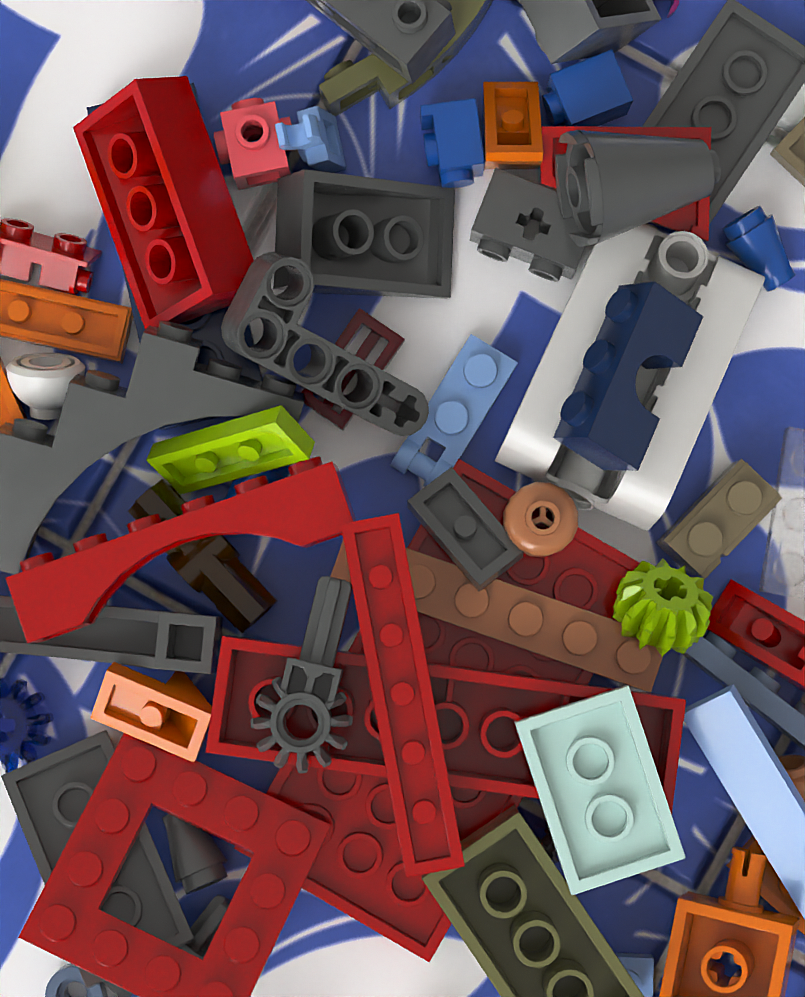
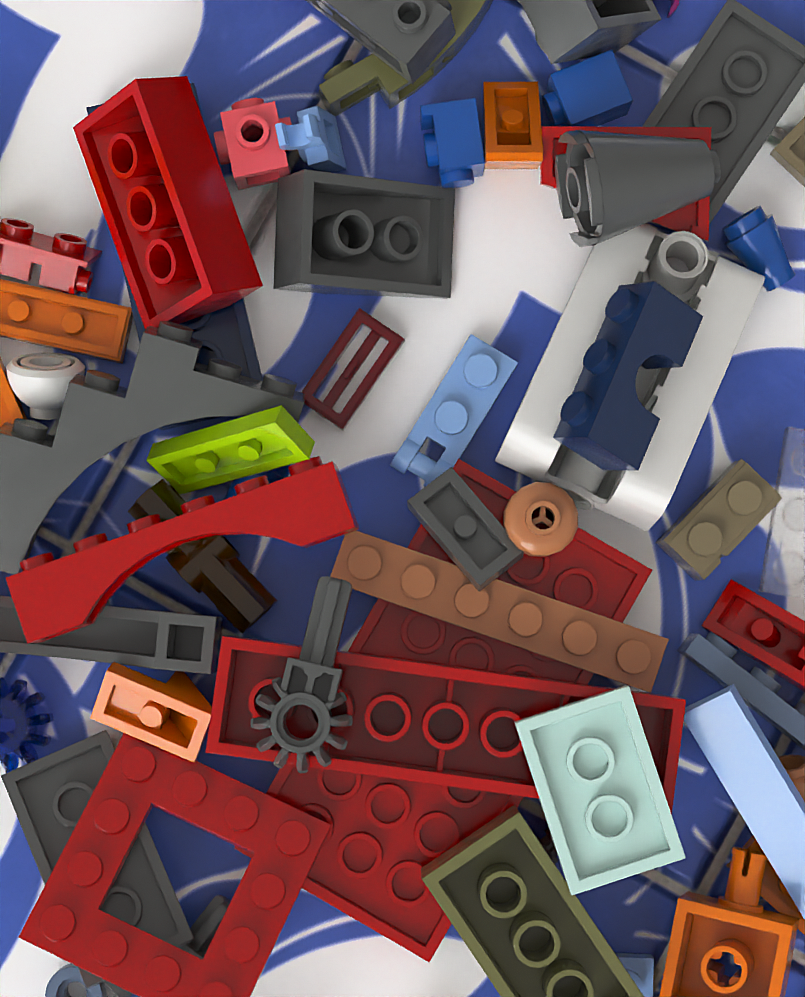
dark grey cone [162,814,228,894] -> none
dark grey beam [221,252,429,436] -> none
red plate [341,513,465,878] -> none
dark grey brick [469,168,585,282] -> none
lime gear [613,558,713,657] -> none

